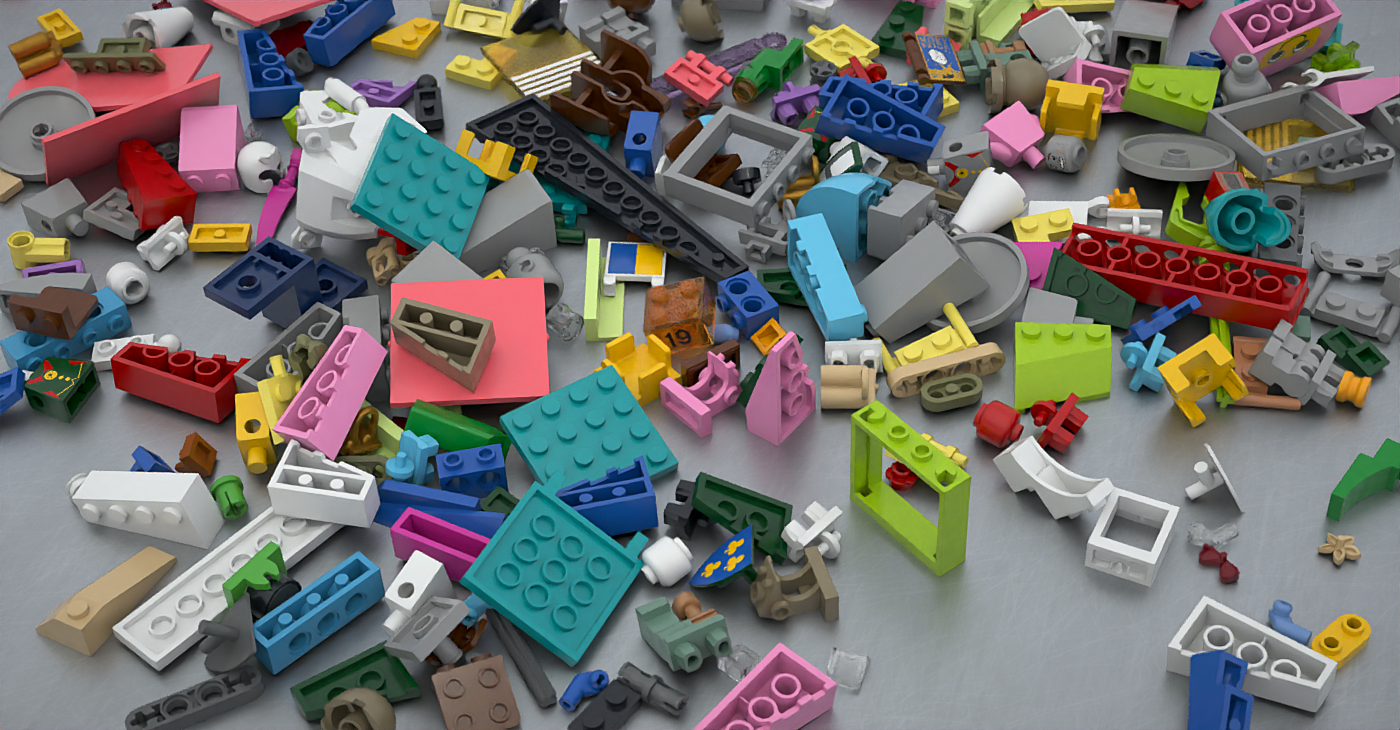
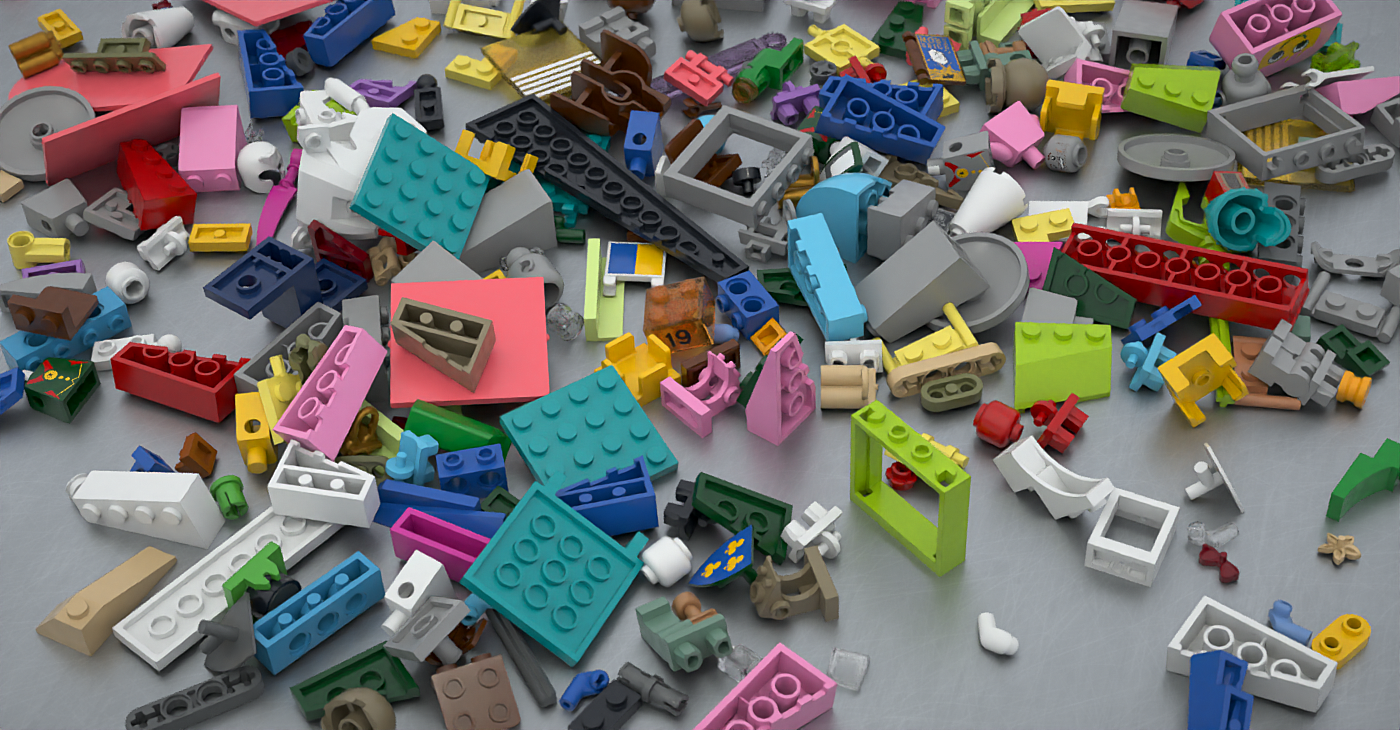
none -> dark red wing [307,220,374,283]
none -> white arm [977,613,1019,655]

